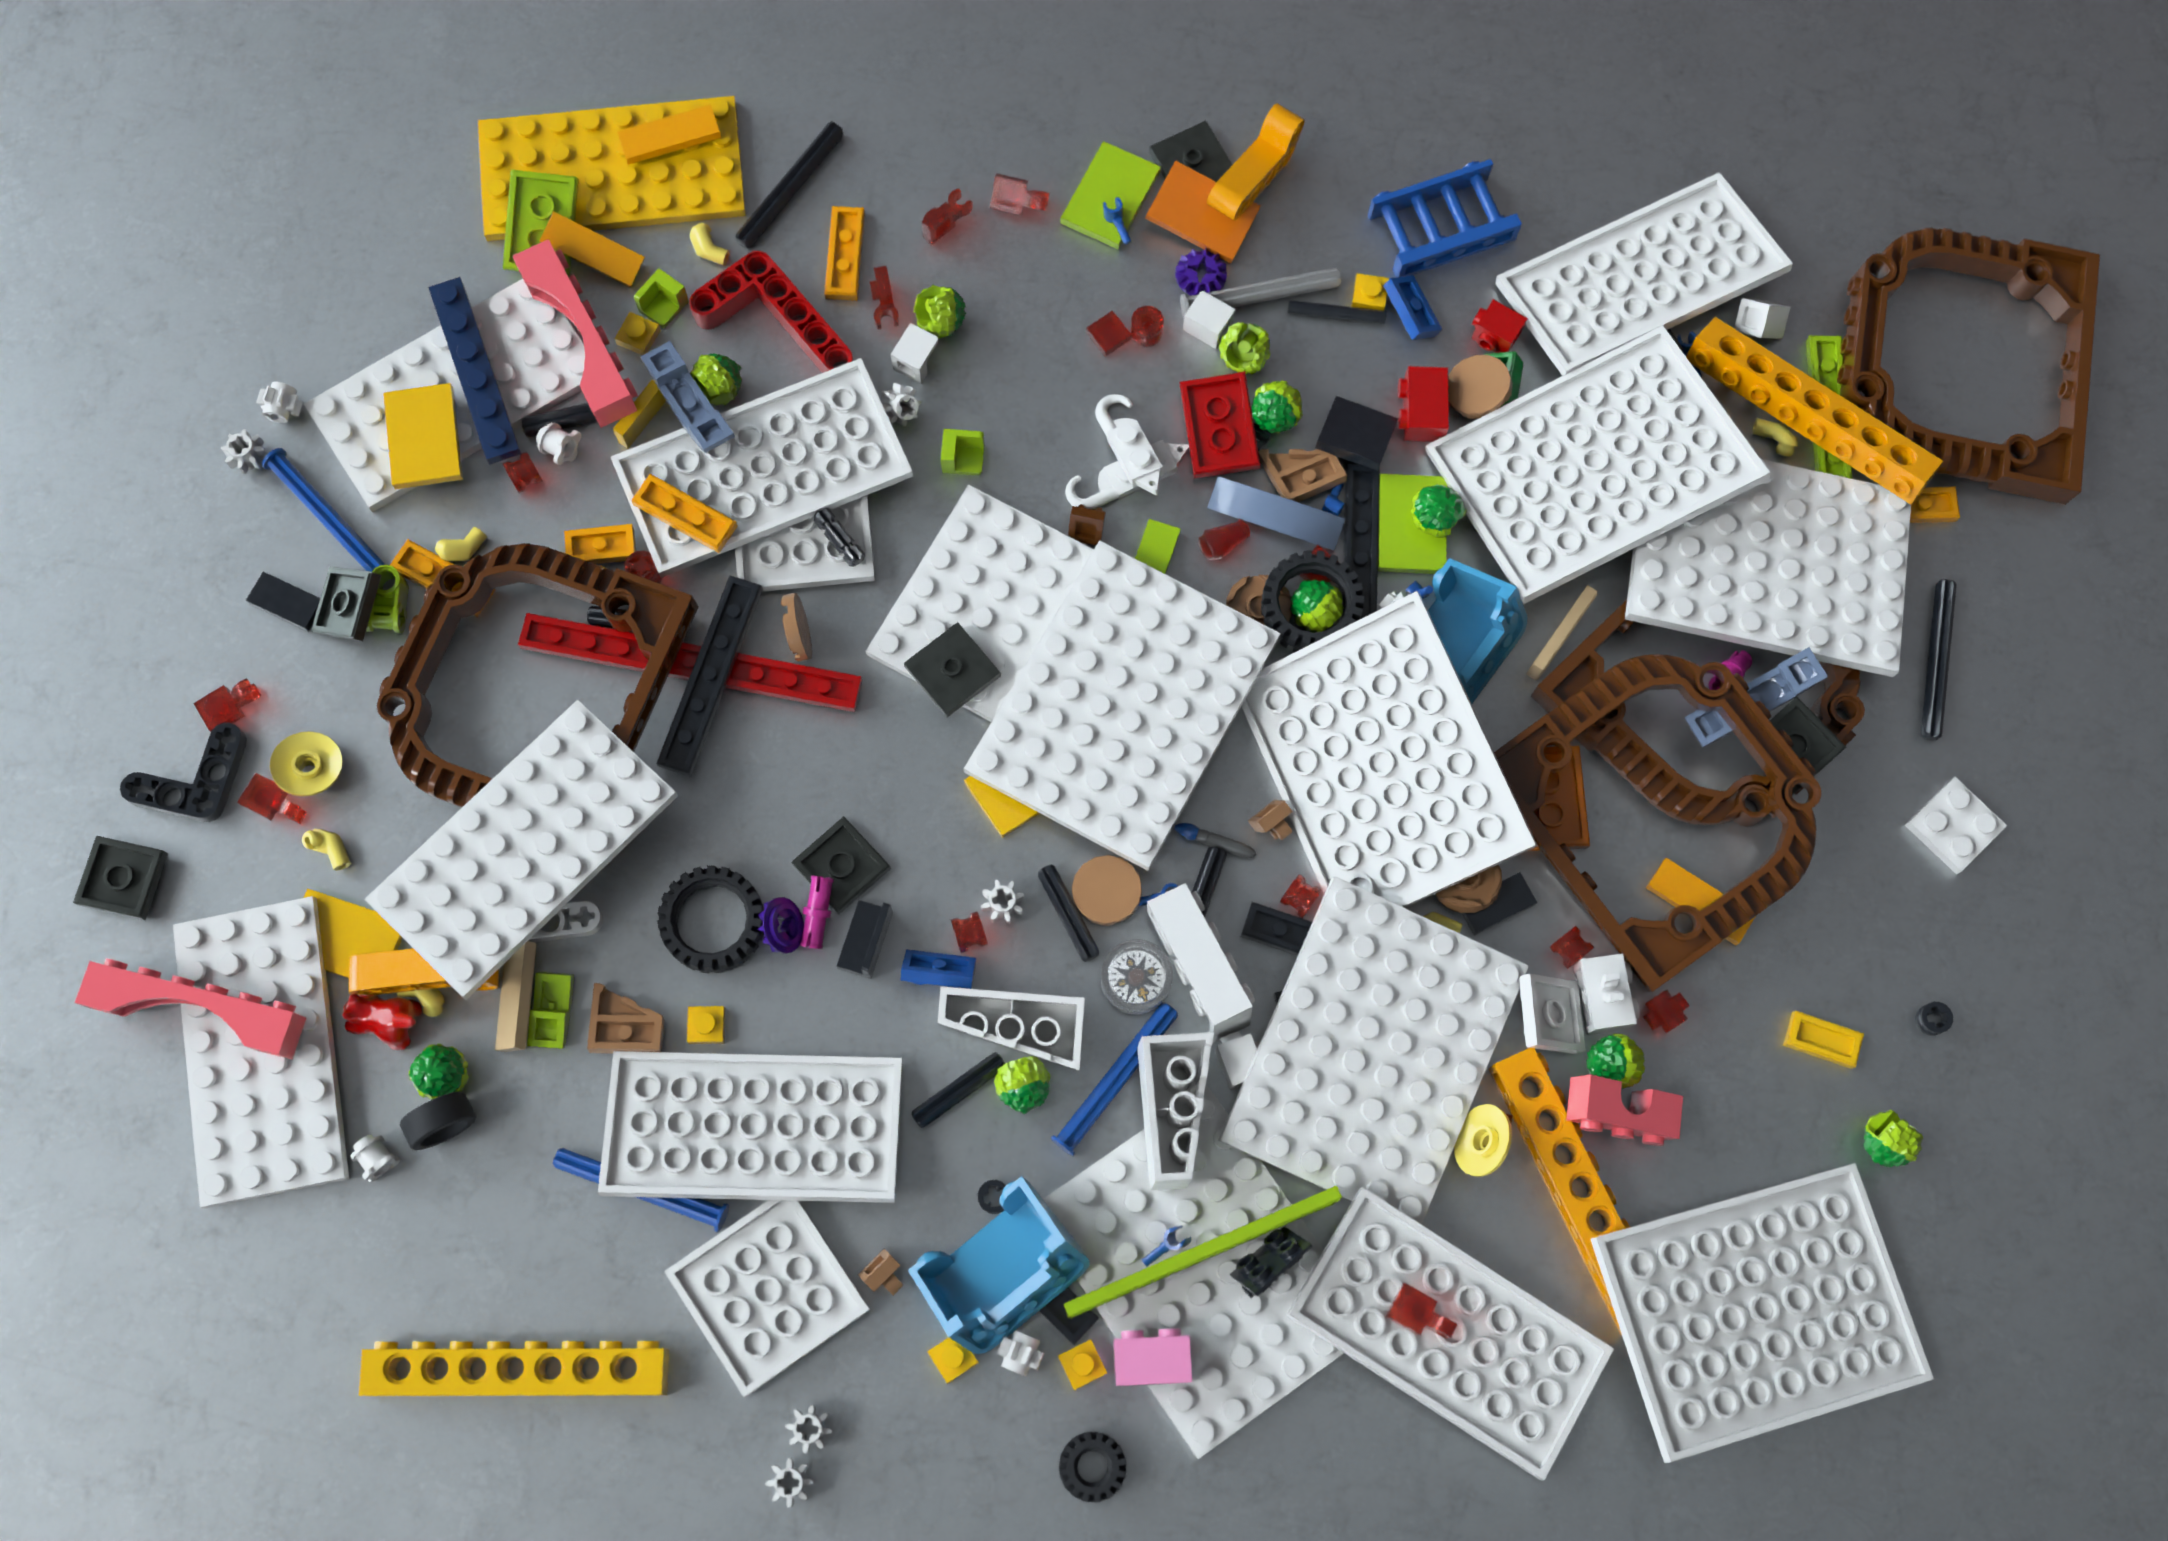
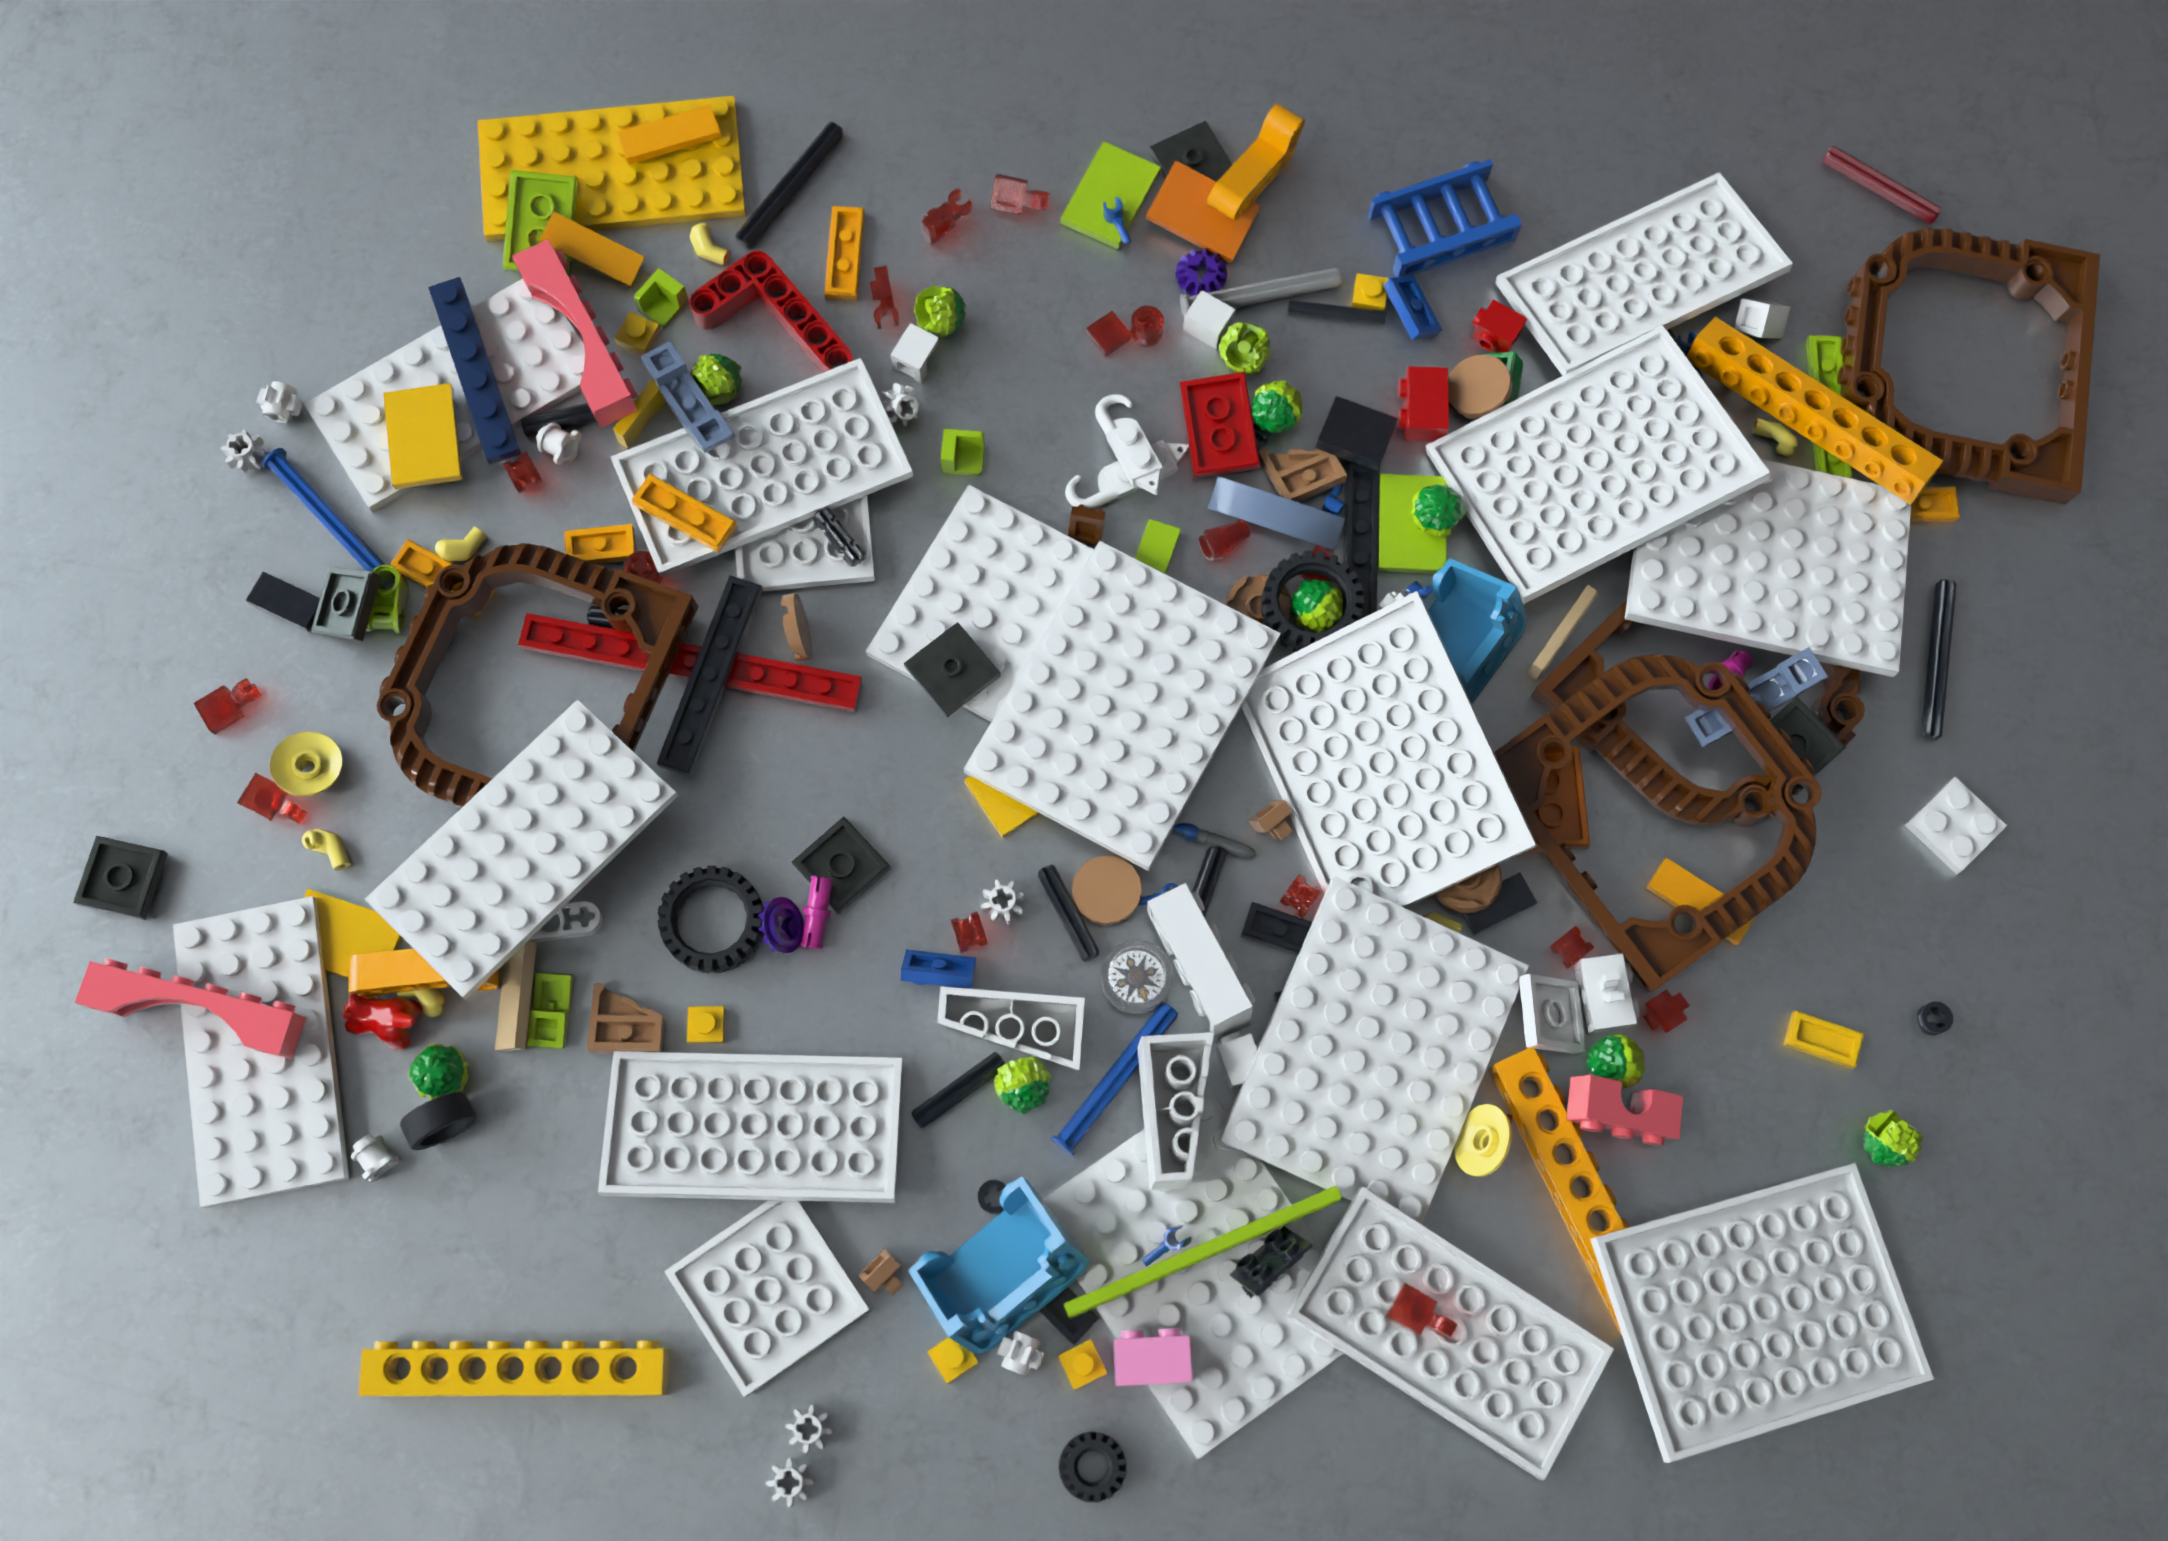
black beam [120,722,247,822] -> none
blue axle [553,1148,729,1232] -> none
black panel [837,900,893,979] -> none
none -> dark red axle [1823,146,1941,224]

